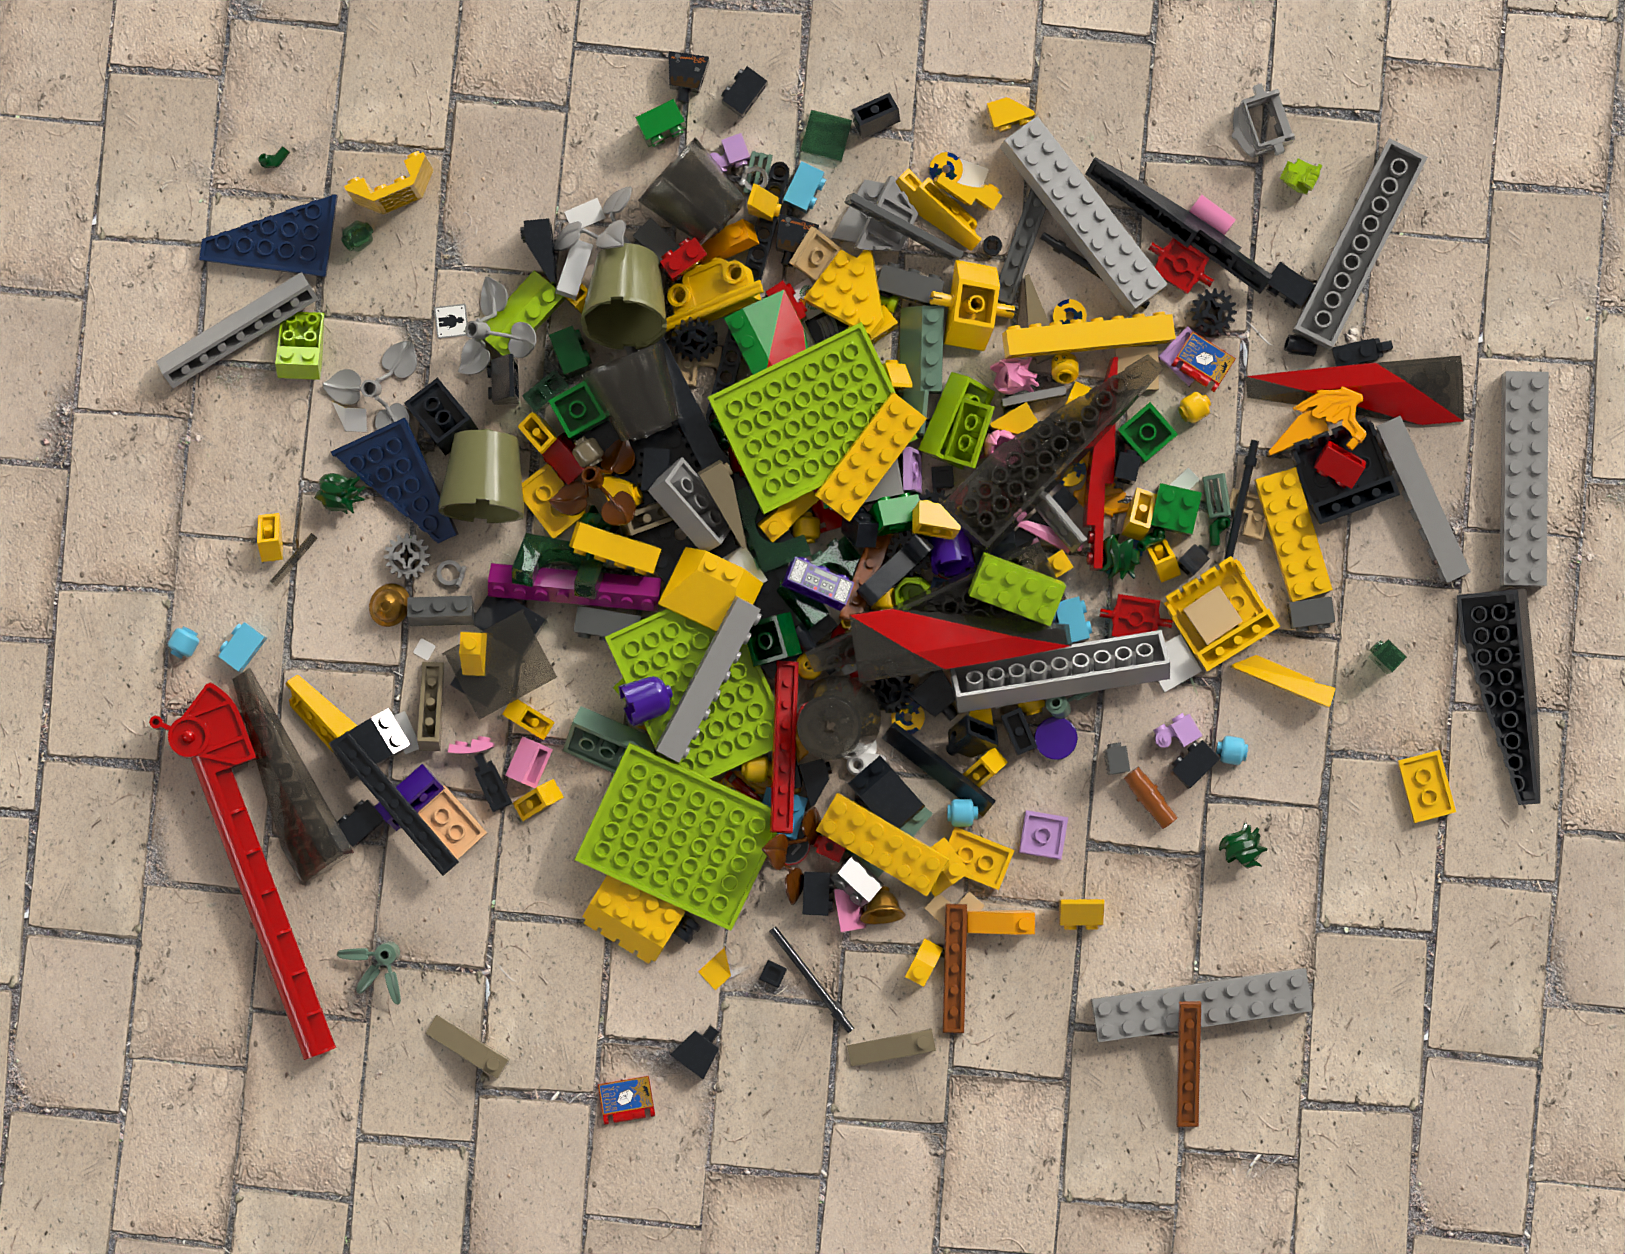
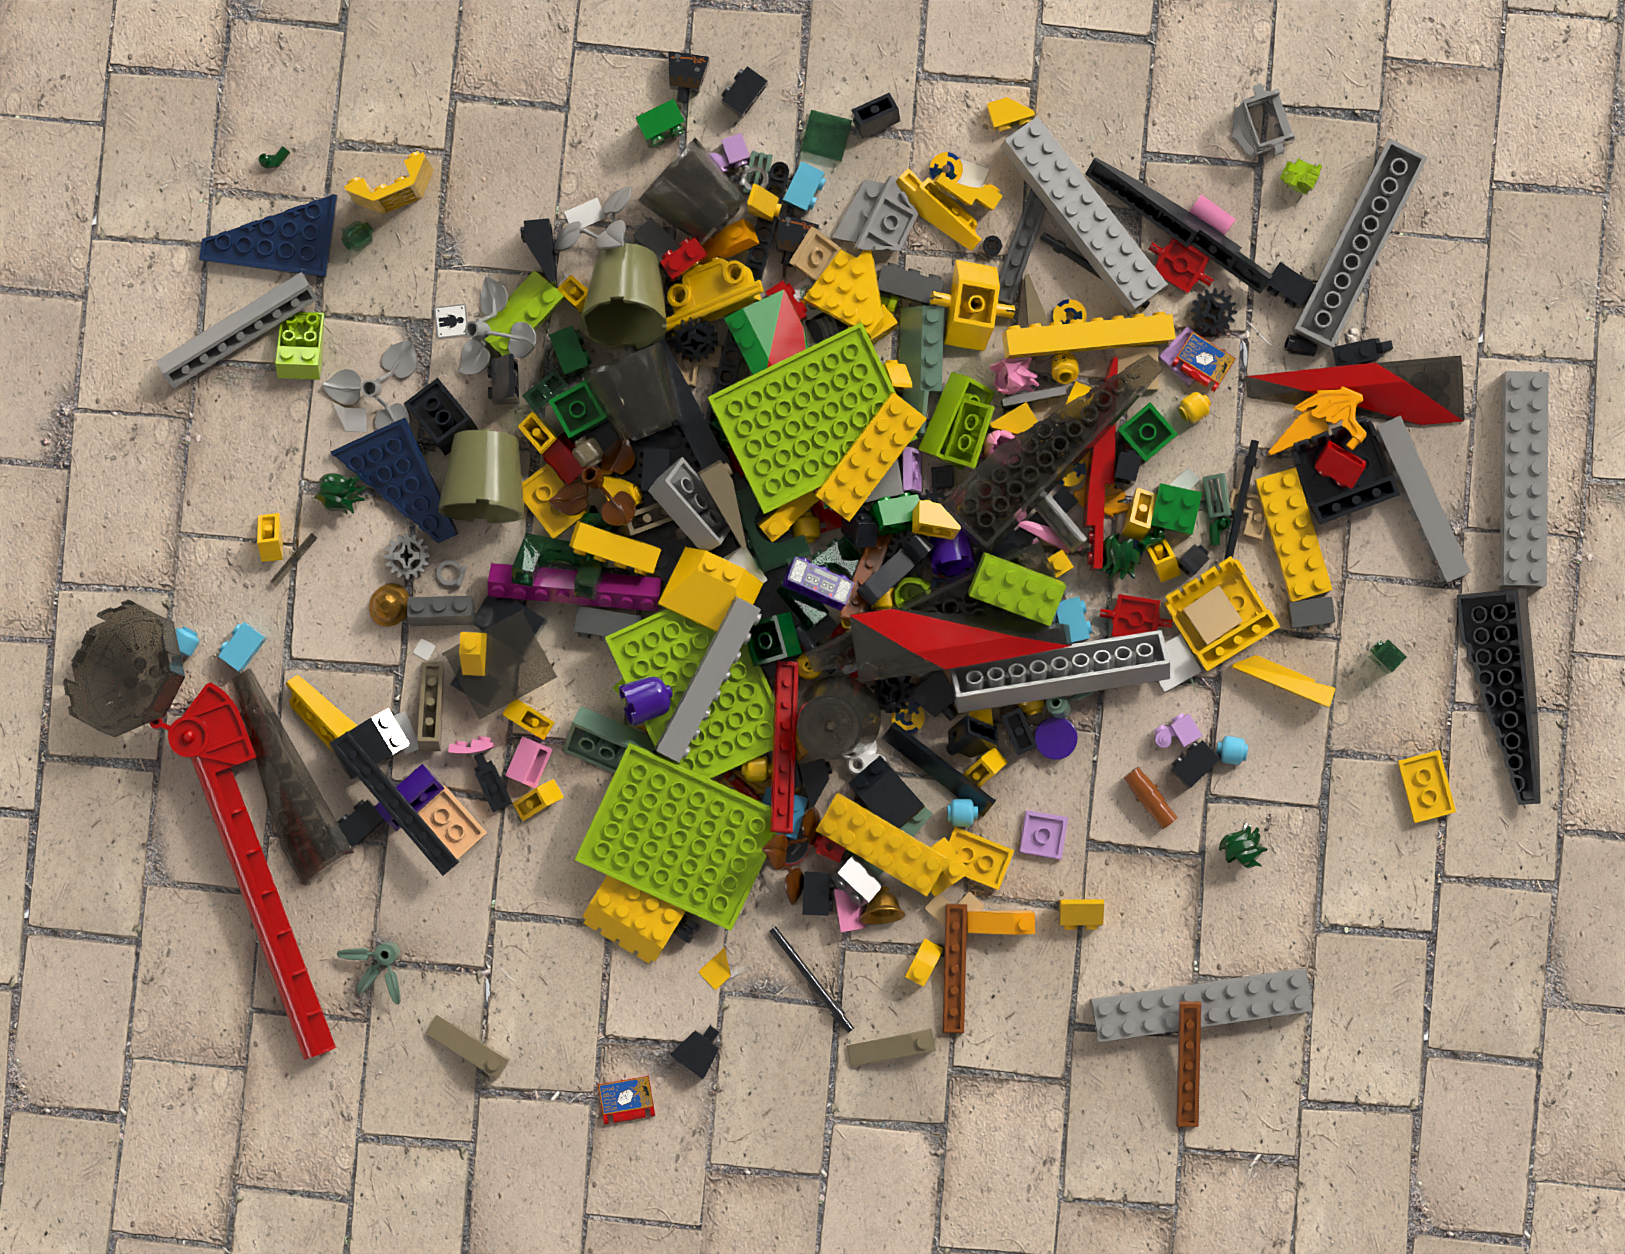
light grey tile [555,240,593,300] -> none
black tile [759,960,788,988] -> none
dark grey tile [844,193,964,261] -> none
dark grey brick [1103,742,1131,775] -> none
none -> clear smoke windscreen [63,599,185,737]

